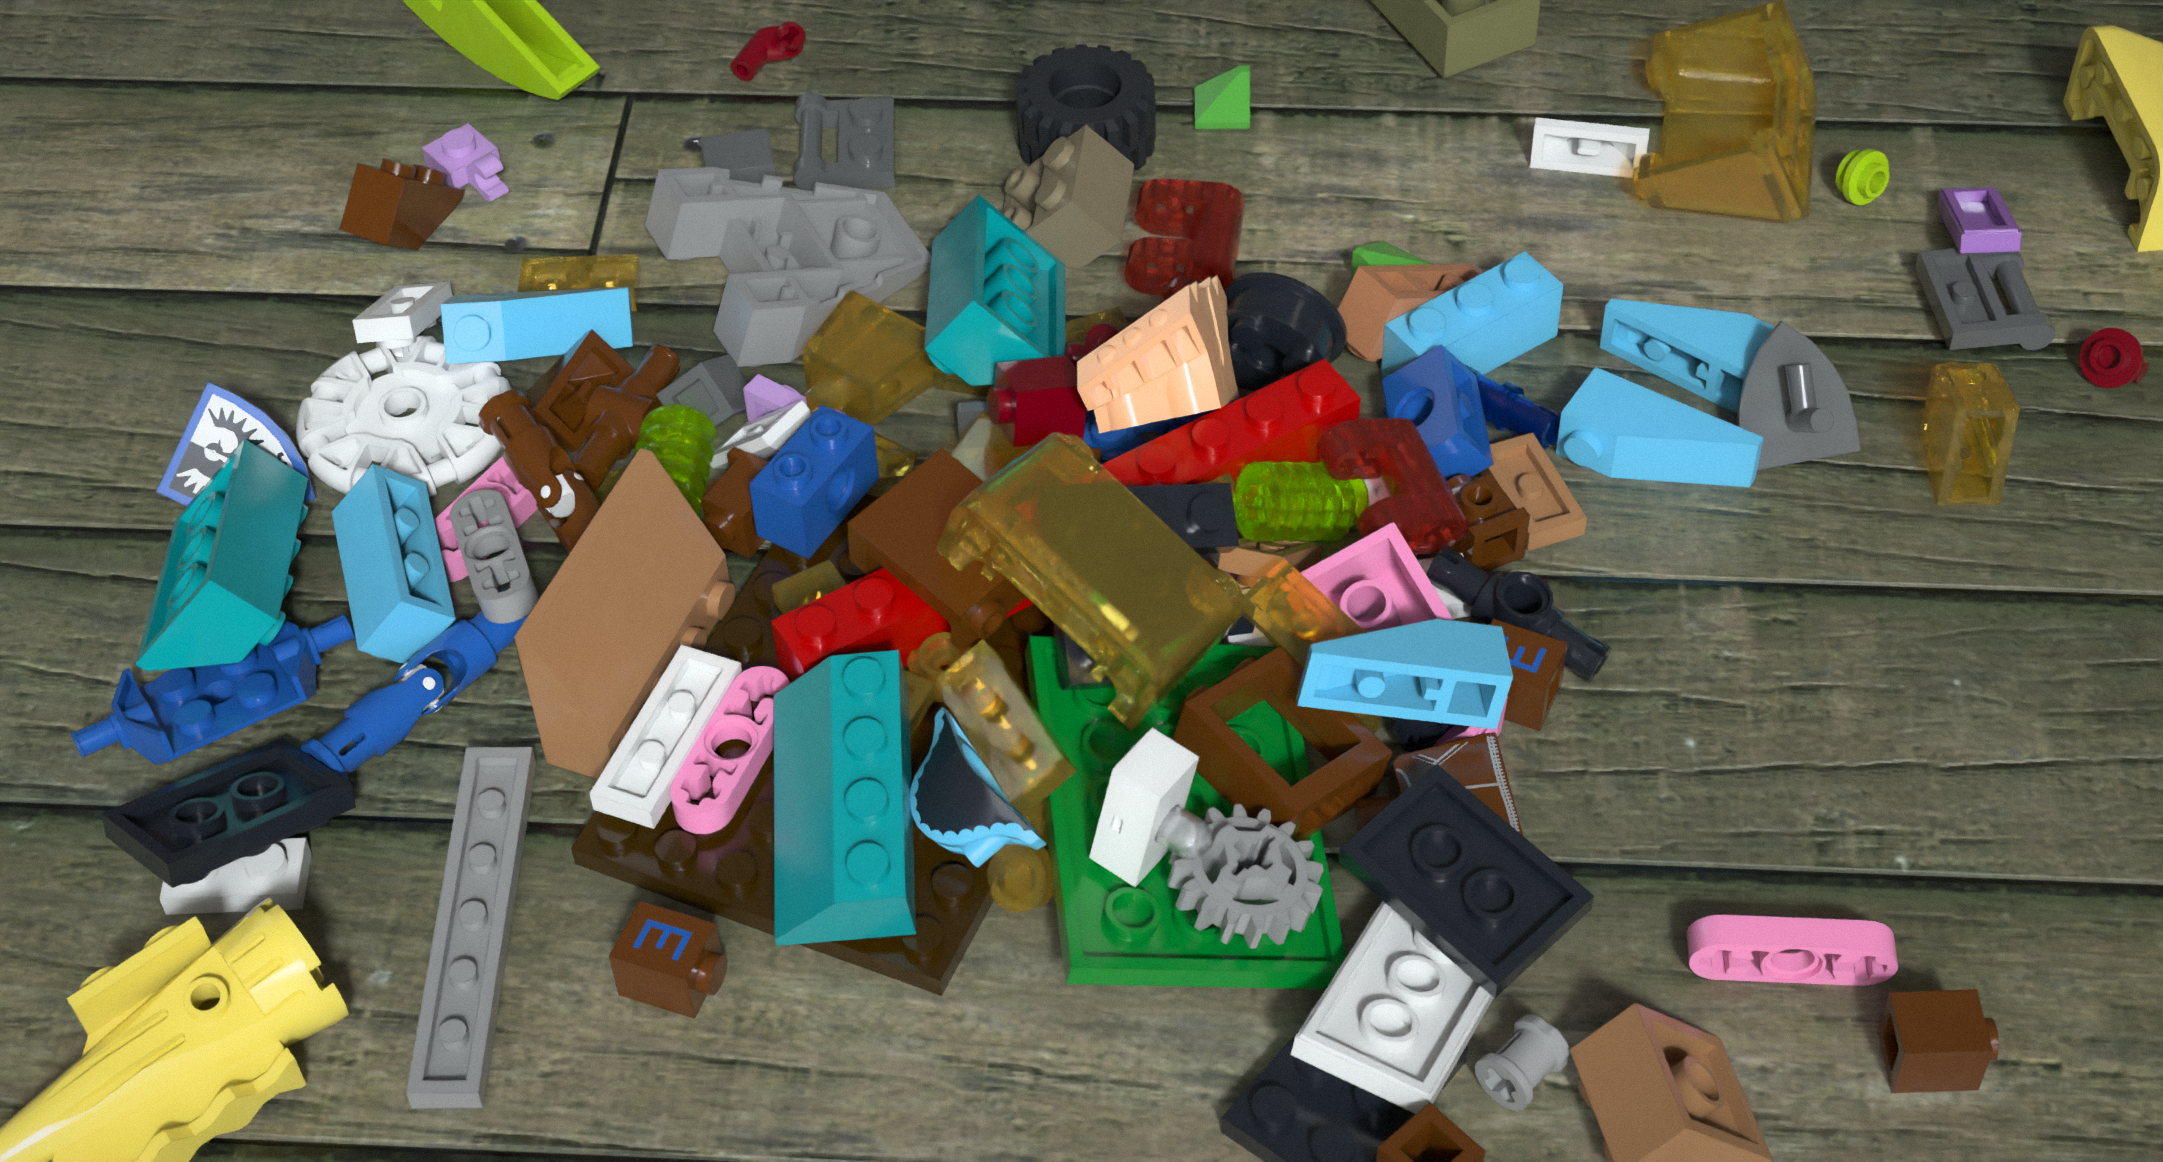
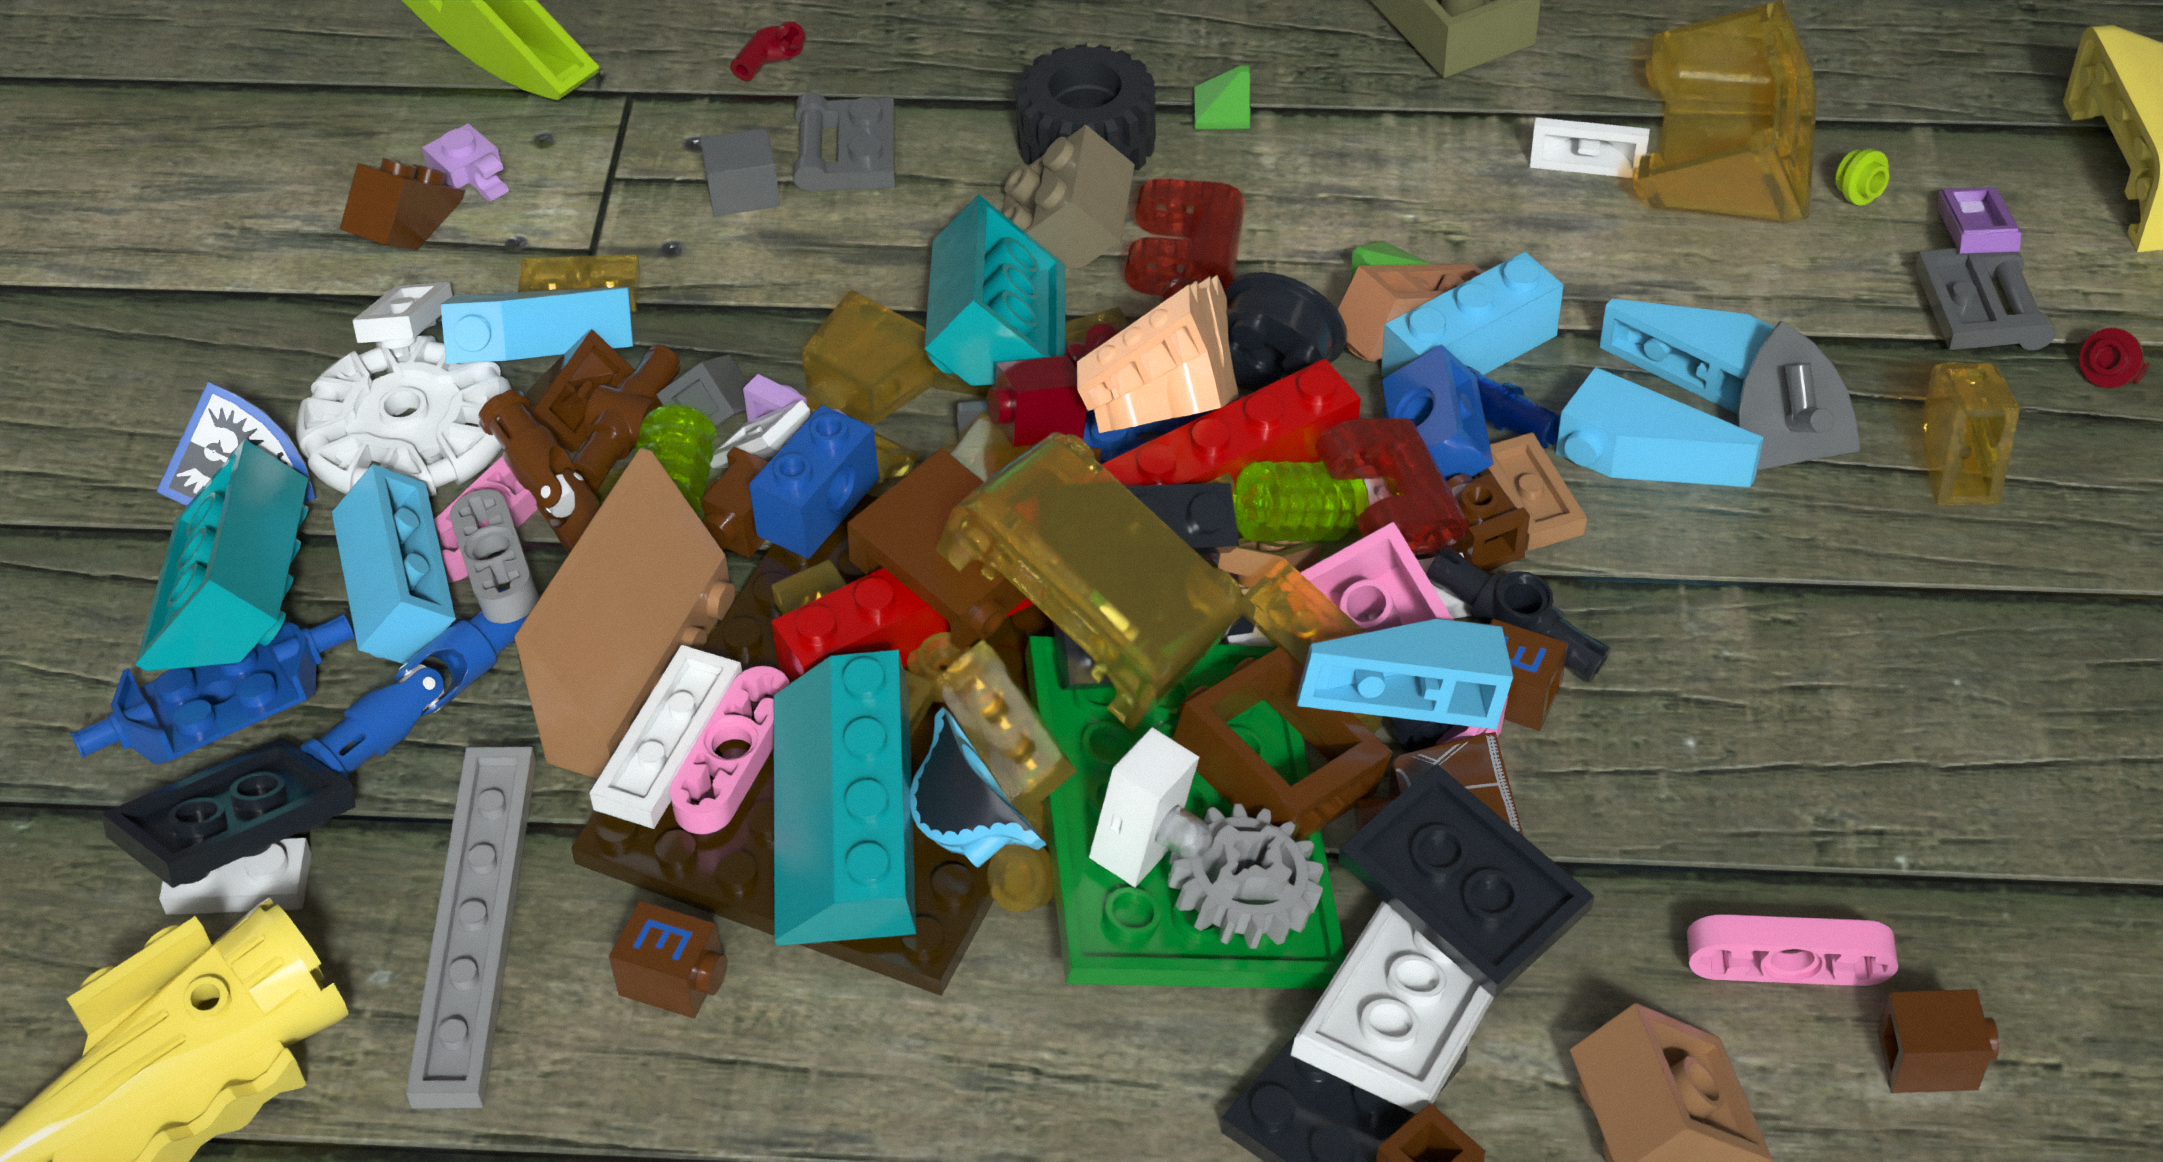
light grey wedge [645,167,932,367] -> none
light grey bush [1475,1014,1571,1111] -> none

